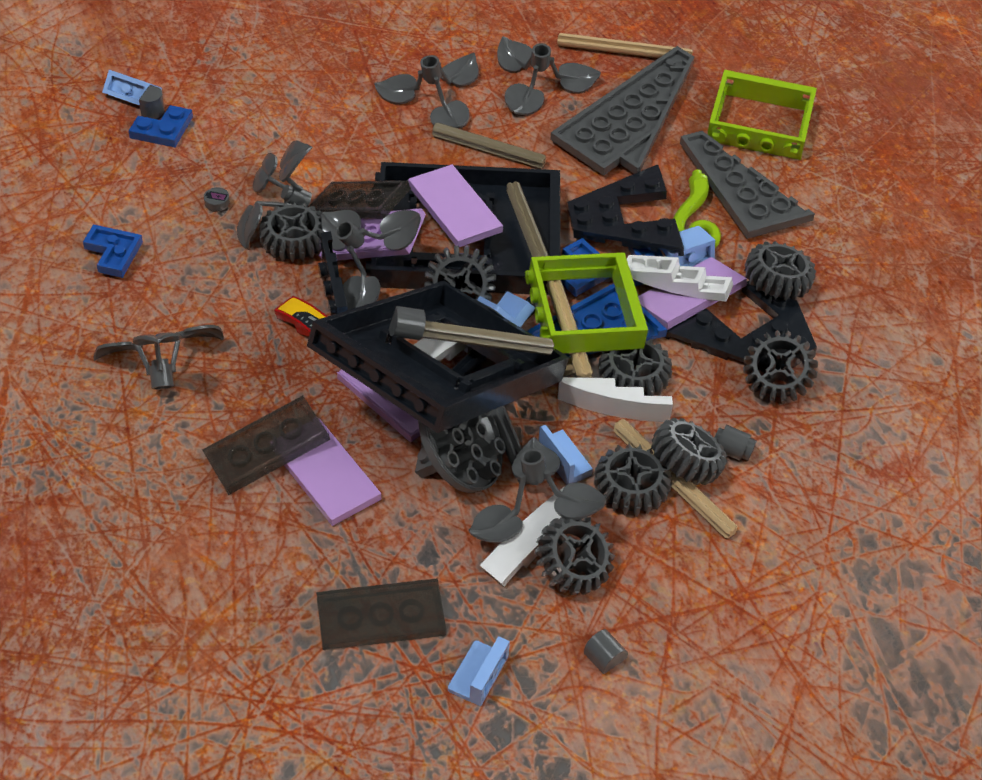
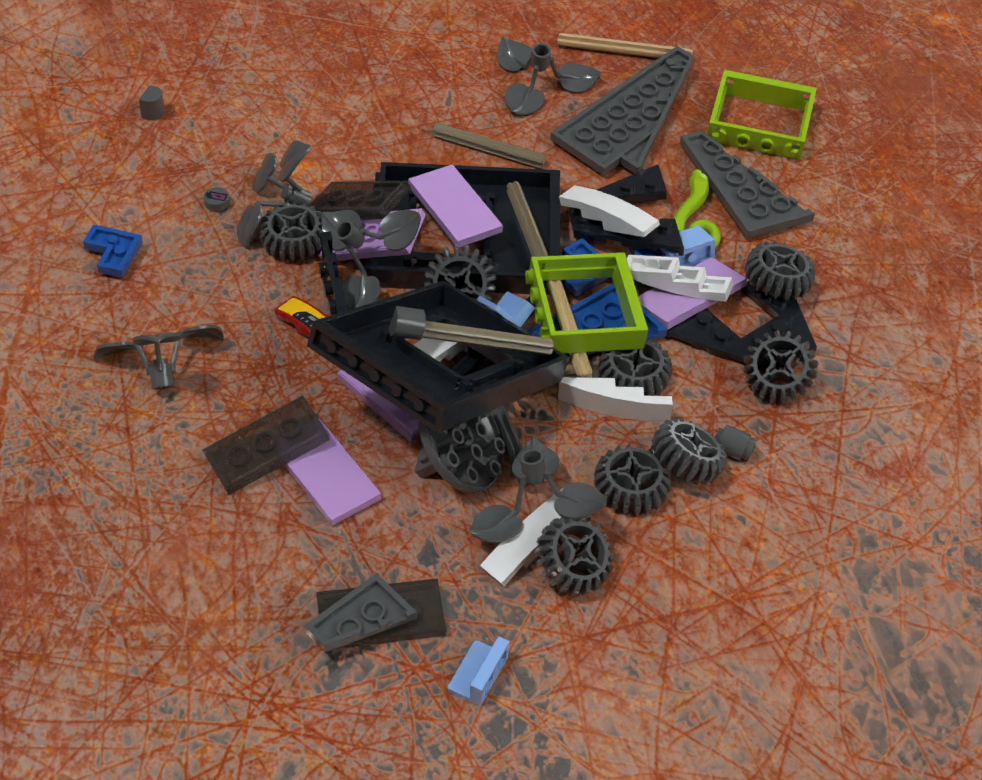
light blue panel [102,70,162,106] -> none
blue plate [129,105,193,148] -> none
dark grey plant [374,53,479,128] -> none
light blue panel [539,425,593,485] -> none
dark grey brick [584,629,628,674] -> none
tan axle [613,419,738,539] -> none
none -> dark grey wing [305,573,417,652]
none -> white slope [559,185,660,237]

